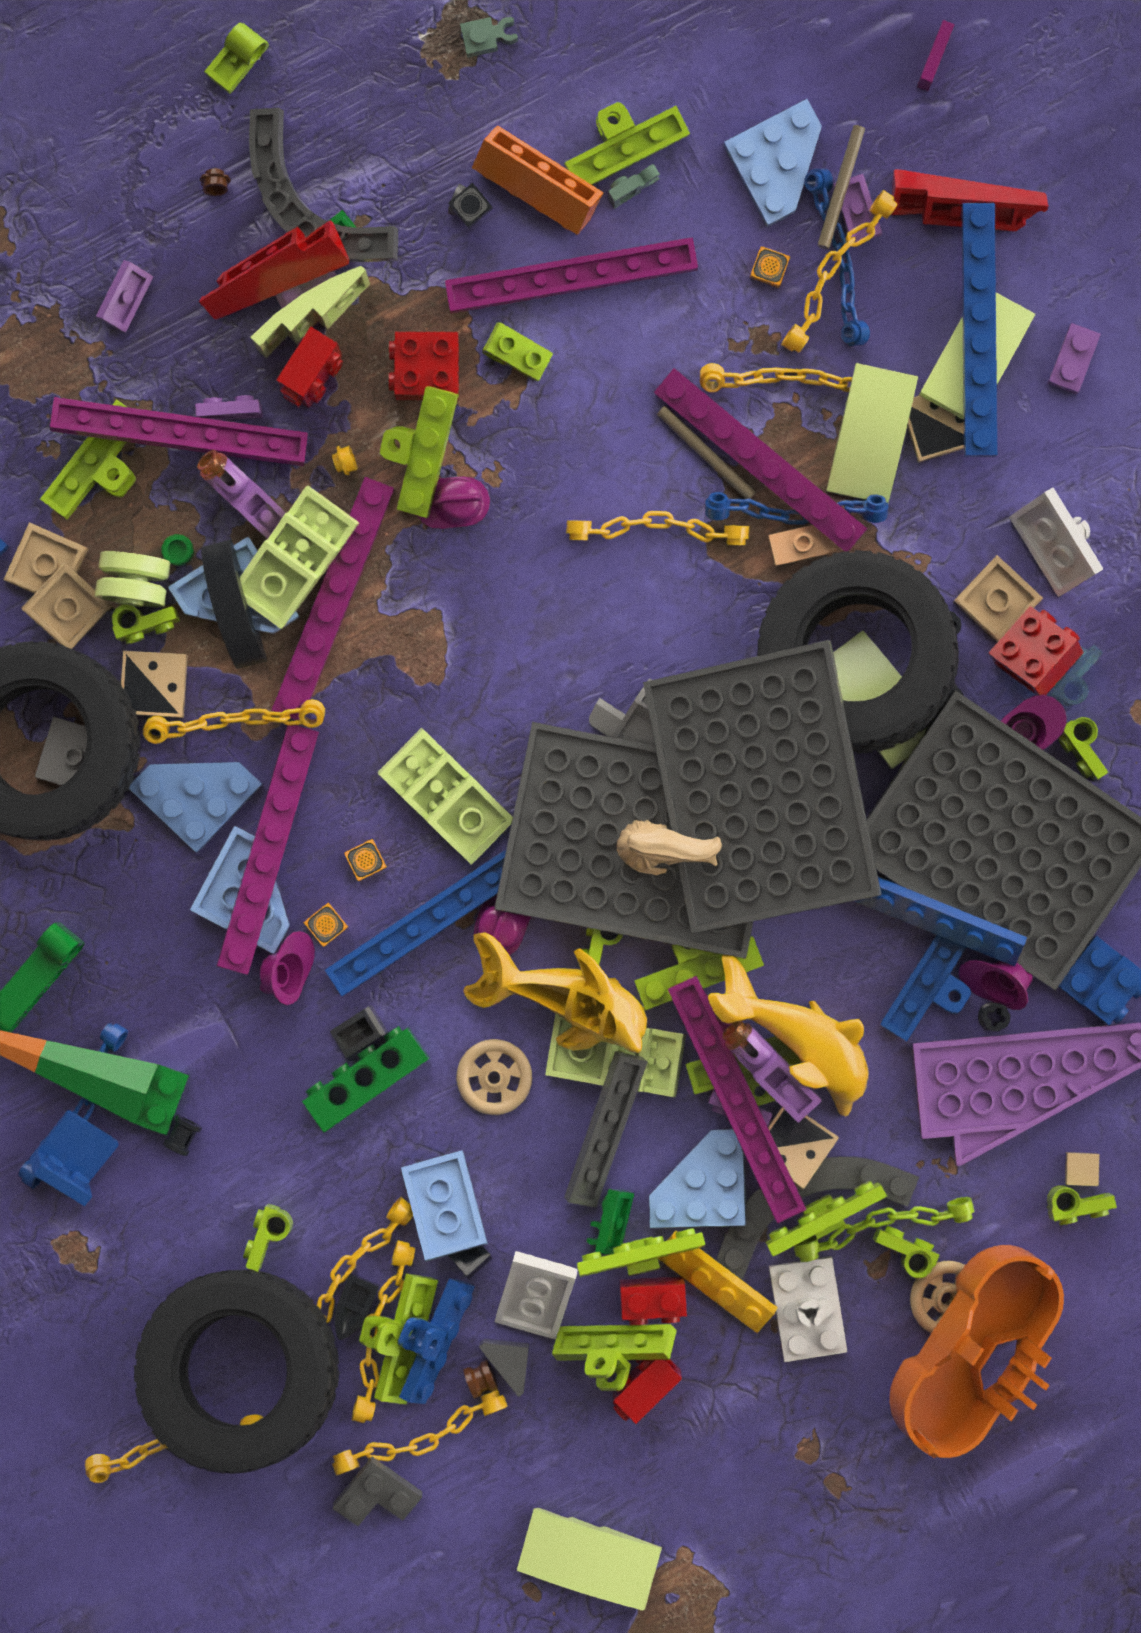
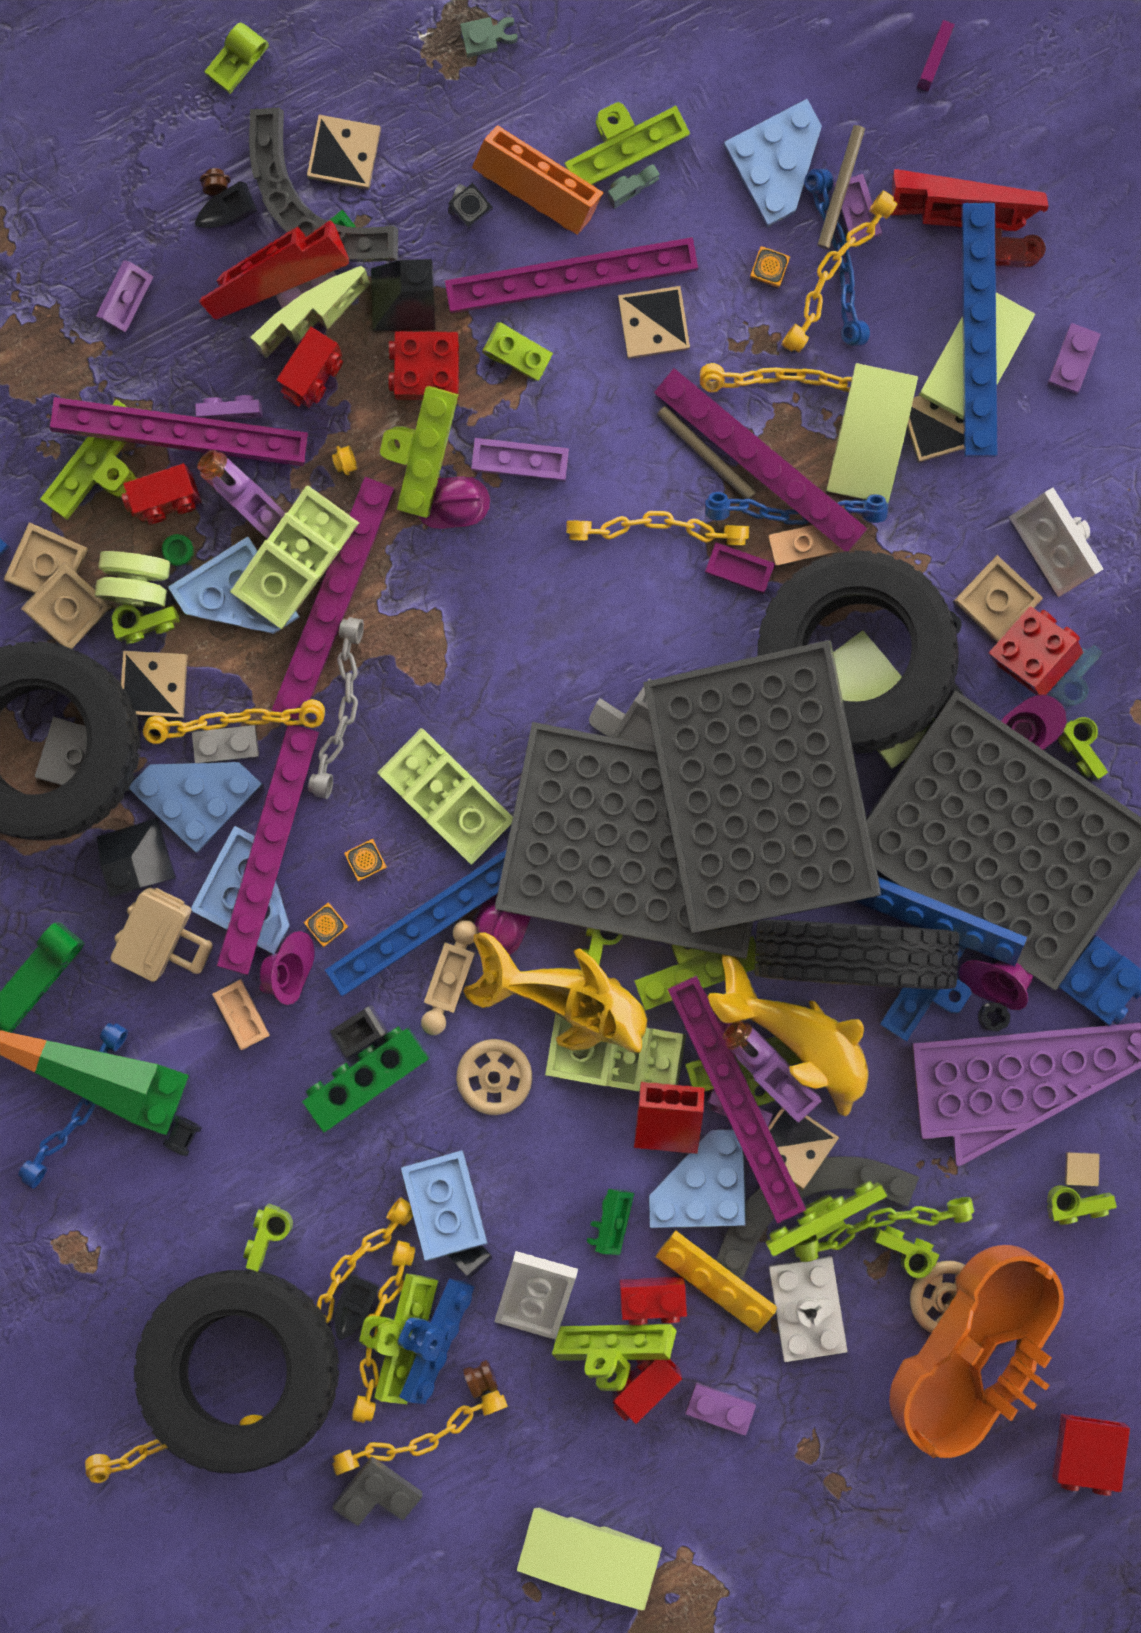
blue bracket [29,1110,119,1206] -> none
black slope [201,539,268,669] -> none
dark grey slope [479,1338,529,1397] -> none
dark grey plate [564,1051,648,1208] -> none
lime plate [577,1228,705,1277] -> none
tan hair [617,820,722,875] -> none
none -> black slope [97,818,176,897]
none -> tan piece [111,887,213,982]
none -> red brick [121,463,202,525]
none -> light grey plate [192,725,259,763]
none -> black plate [195,181,257,228]
none -> light nougat plate [212,979,270,1050]
none -> tile [307,115,381,190]
none -> light grey piece [308,617,364,799]
none -> black slope [371,259,436,332]
none -> tan plate [421,920,478,1035]
none -> medium lavender plate [471,438,569,481]
none -> tile [618,286,690,359]
none -> red brick [634,1082,705,1154]
none -> medium lavender plate [685,1382,756,1436]
none -> magenta tile [705,542,775,594]
none -> black tyre [754,920,959,989]
none -> clear red leg [995,228,1046,267]
none -> red brick [1052,1414,1130,1496]

